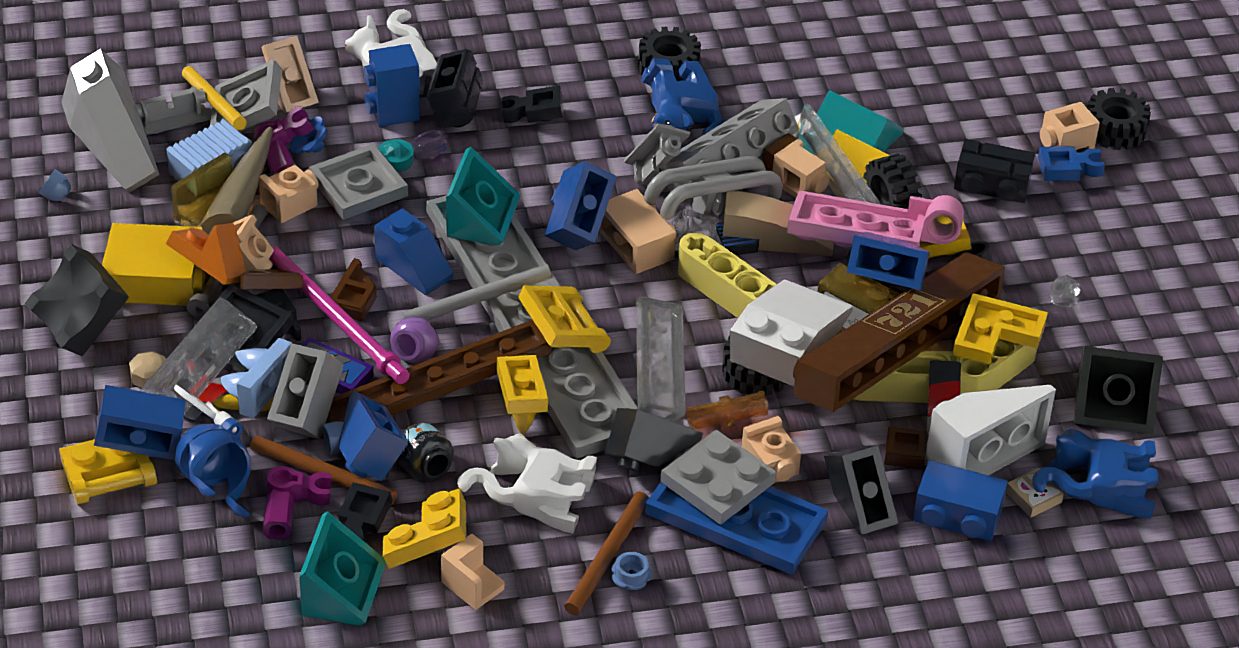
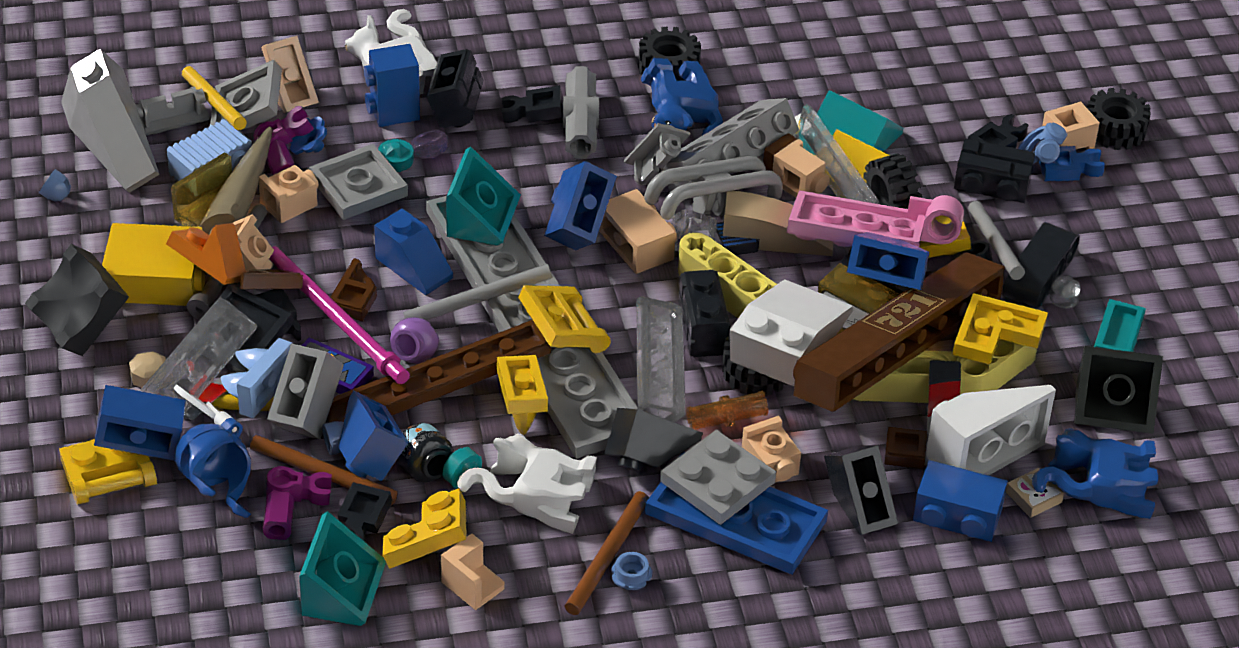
none -> teal tile [443,447,482,489]
none -> light grey piece [563,66,599,159]
none -> black brick [678,270,730,357]
none -> black plate [968,114,1029,149]
none -> light grey bar [968,201,1025,280]
none -> black beam [1002,222,1080,309]
none -> medium blue piece [1018,123,1067,163]
none -> teal tile [1094,299,1146,352]

